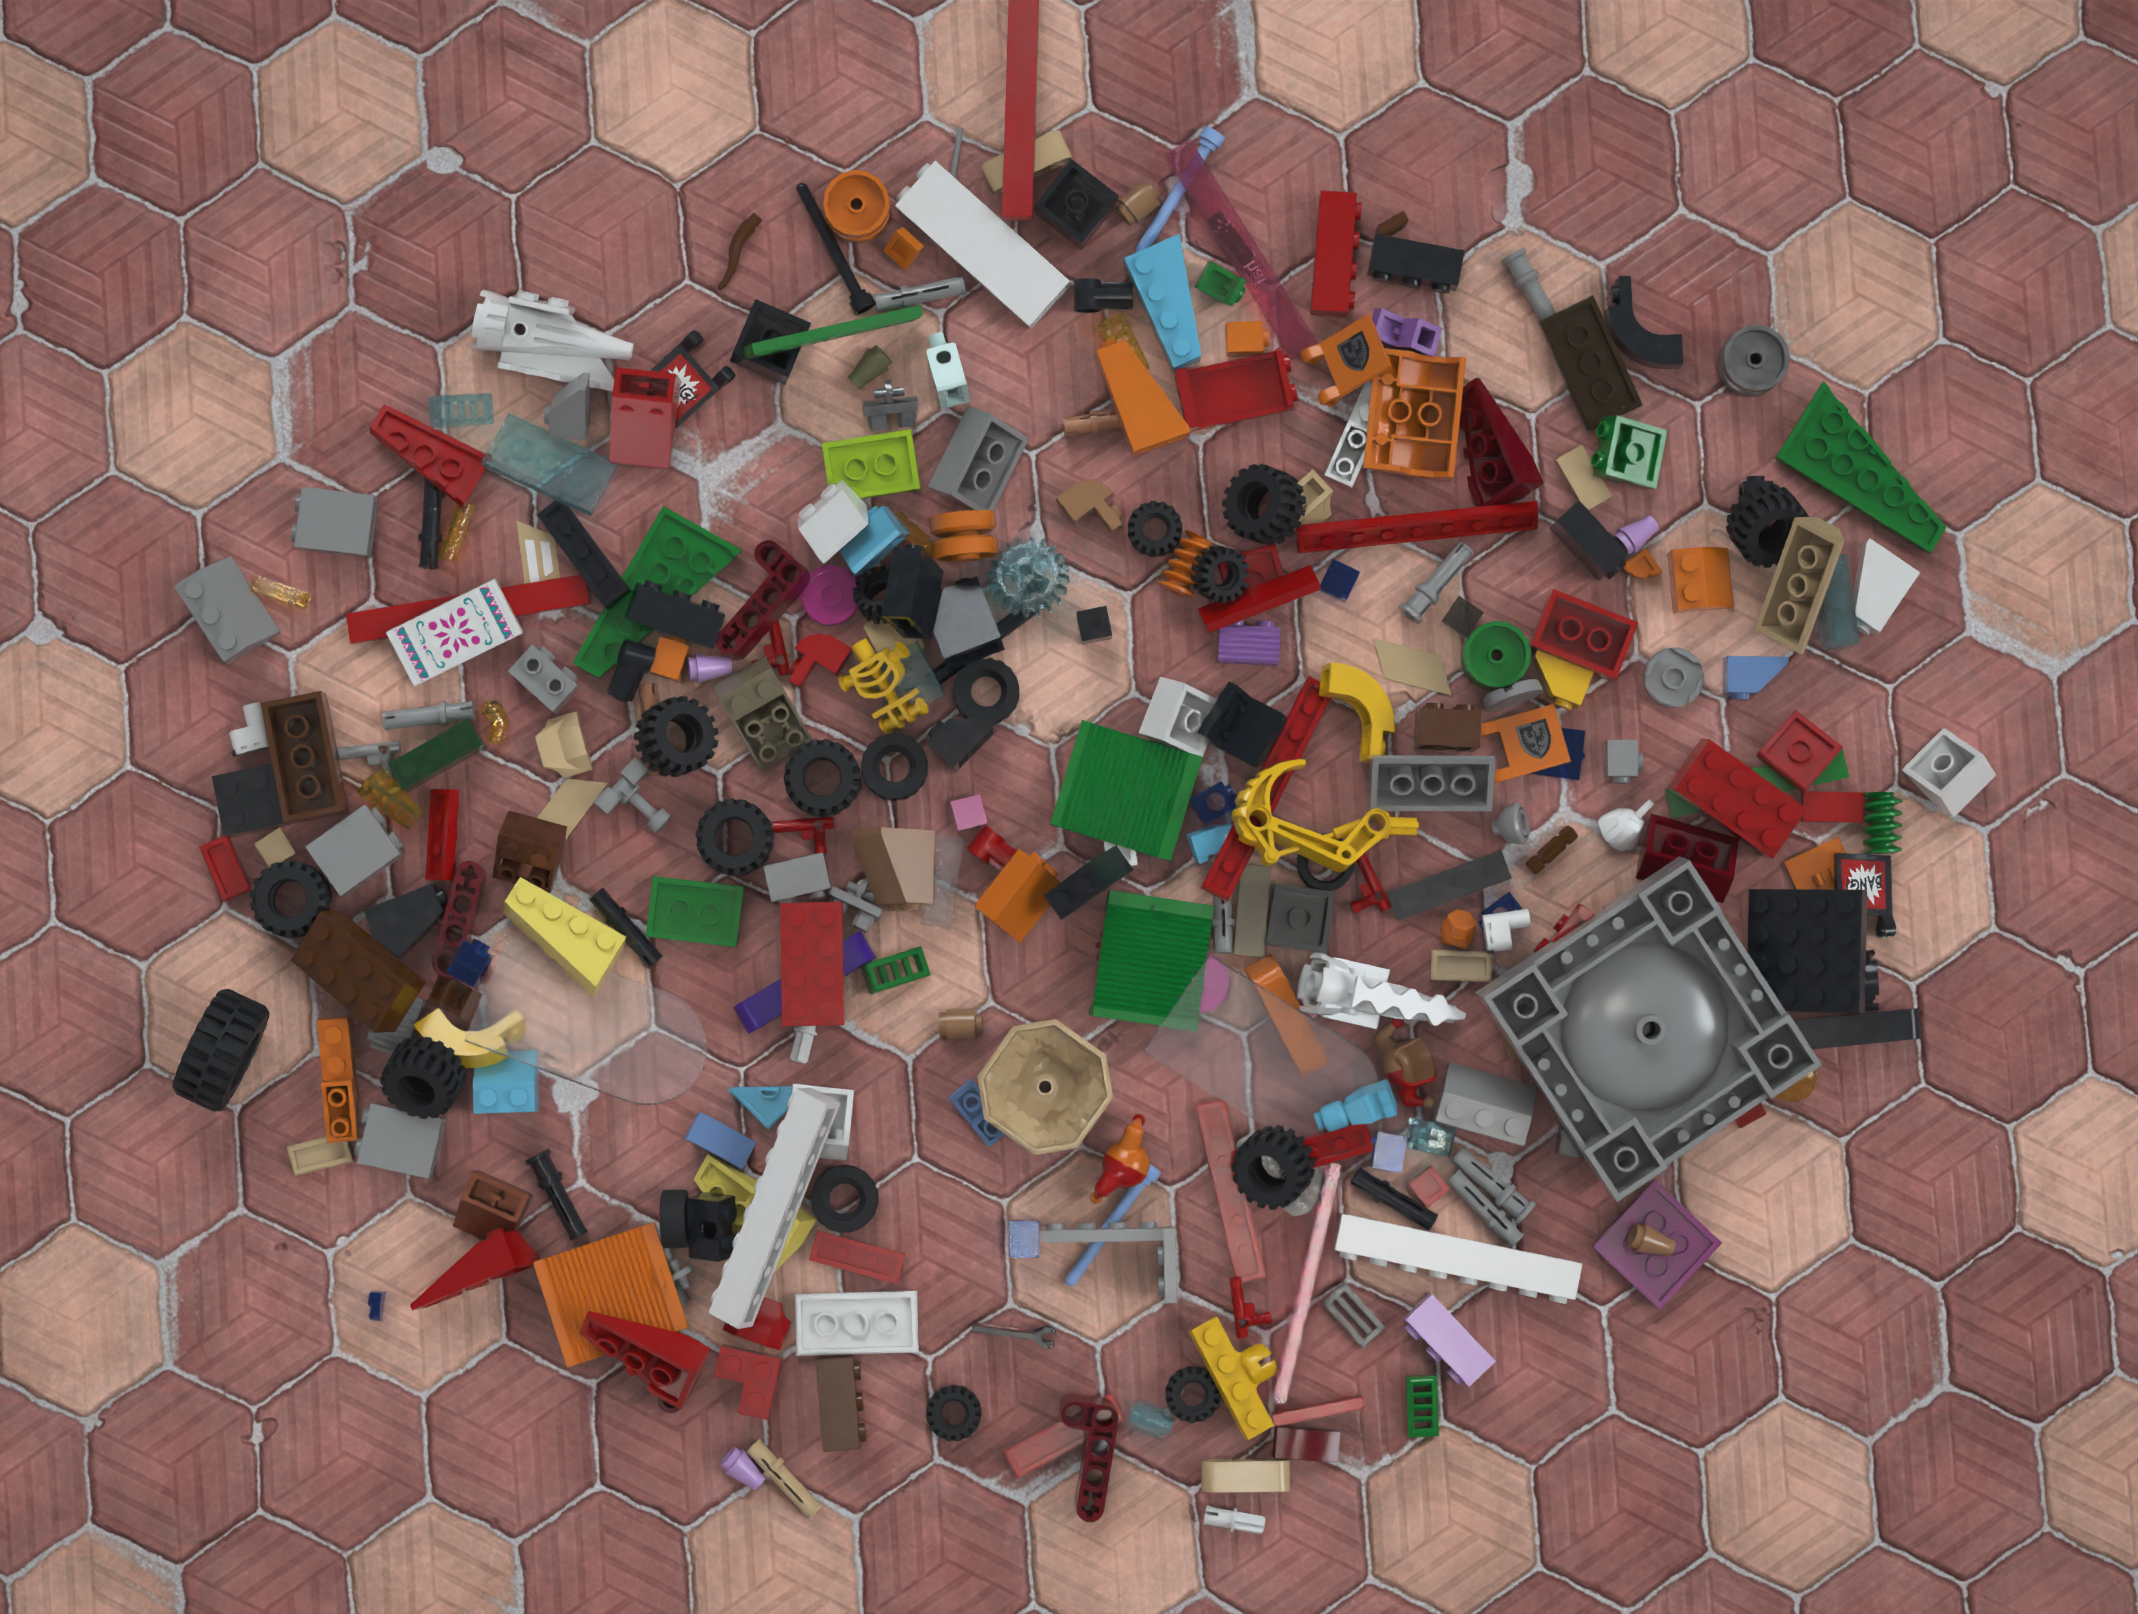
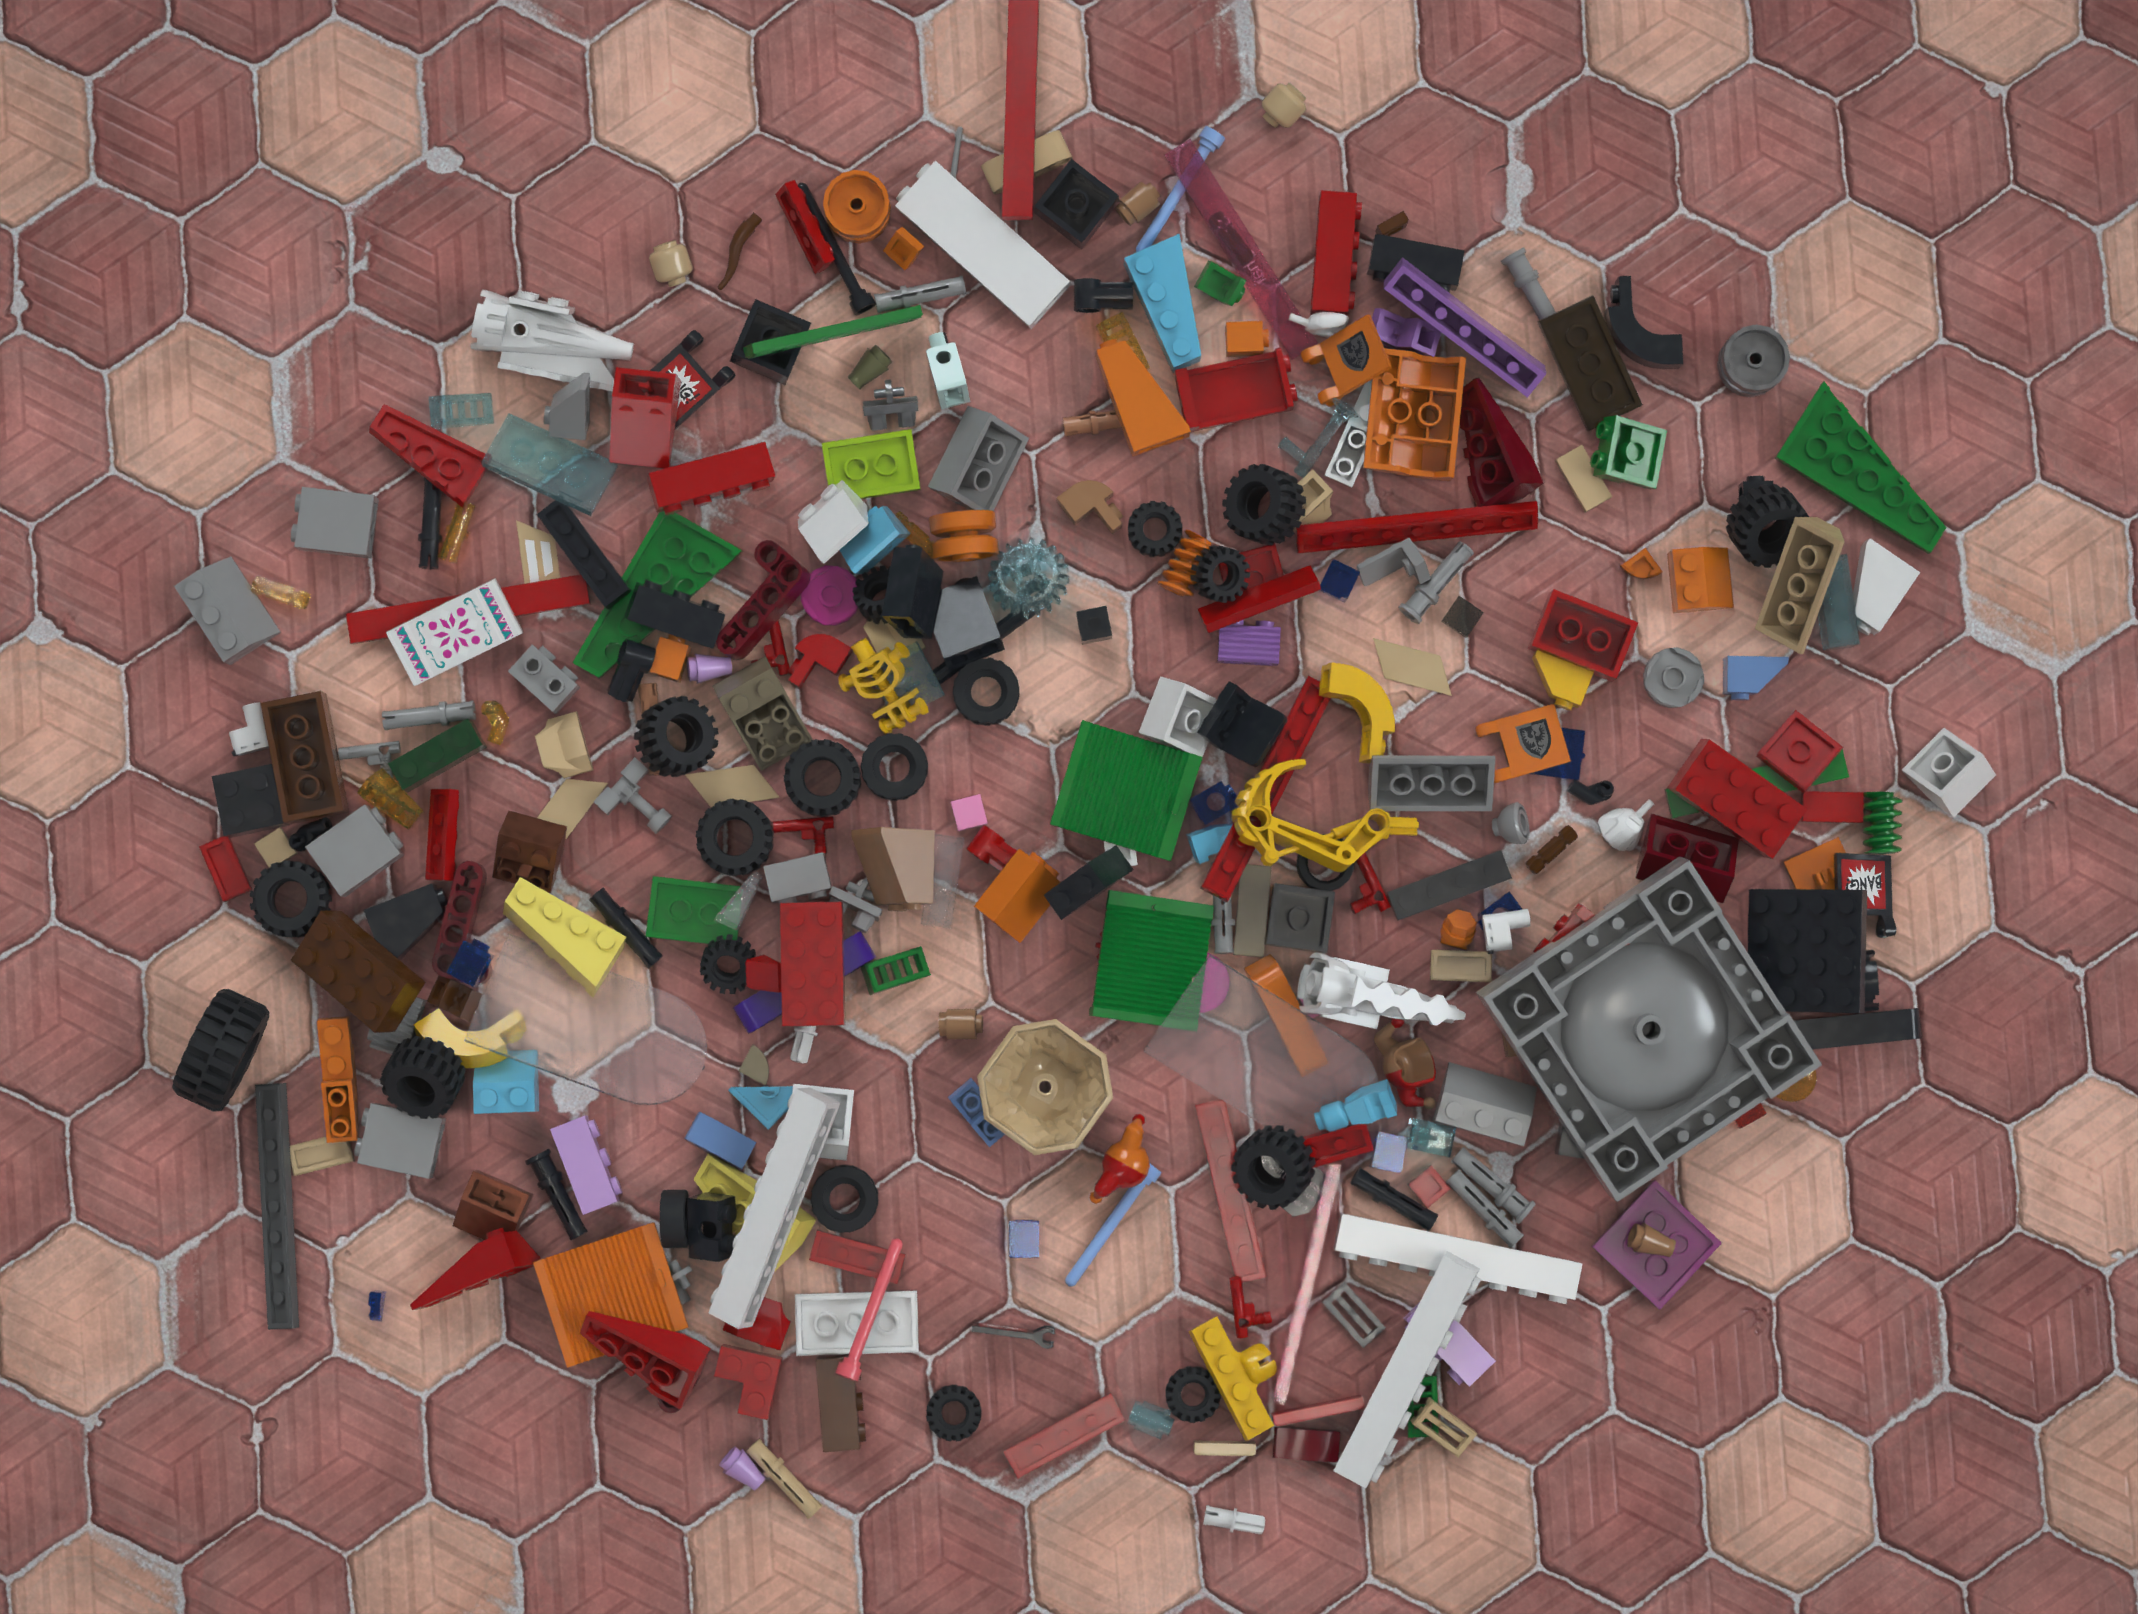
black slope [927,718,998,773] -> none
light grey bracket [1040,1222,1177,1303] -> none
dark red beam [1059,1394,1119,1522] -> none
tan beam [1201,1459,1290,1493] -> none
reddish brown brick [1414,703,1482,752] -> none
green wheel [1460,621,1531,691] -> none
light grey tile [1483,679,1543,712] -> none
black brick [1550,501,1628,581] -> none
light grey brick [1603,739,1643,784] -> none
lavender cone [1613,515,1659,556] -> none
none -> dark grey tile [255,1083,299,1330]
none -> black arm [289,817,332,852]
none -> lavender brick [550,1115,622,1215]
none -> red brick [647,442,775,515]
none -> tan head [649,240,693,287]
none -> tan sticker [685,765,780,807]
none -> black tyre [700,934,756,994]
none -> clear slope [714,871,763,931]
none -> dark tan tile [738,1044,769,1085]
none -> red slope [745,954,782,993]
none -> red plate [775,180,835,274]
none -> coral piece [835,1238,903,1382]
none -> tan tile [1193,1440,1256,1456]
none -> tan head [1262,83,1306,128]
none -> clear light blue piece [1278,398,1359,478]
none -> white piece [1288,312,1349,338]
none -> white brick [1333,1251,1481,1488]
none -> light grey bracket [1357,538,1431,586]
none -> medium lavender brick [1384,257,1546,398]
none -> tan tile [1410,1397,1477,1458]
none -> black arm [1567,779,1614,805]

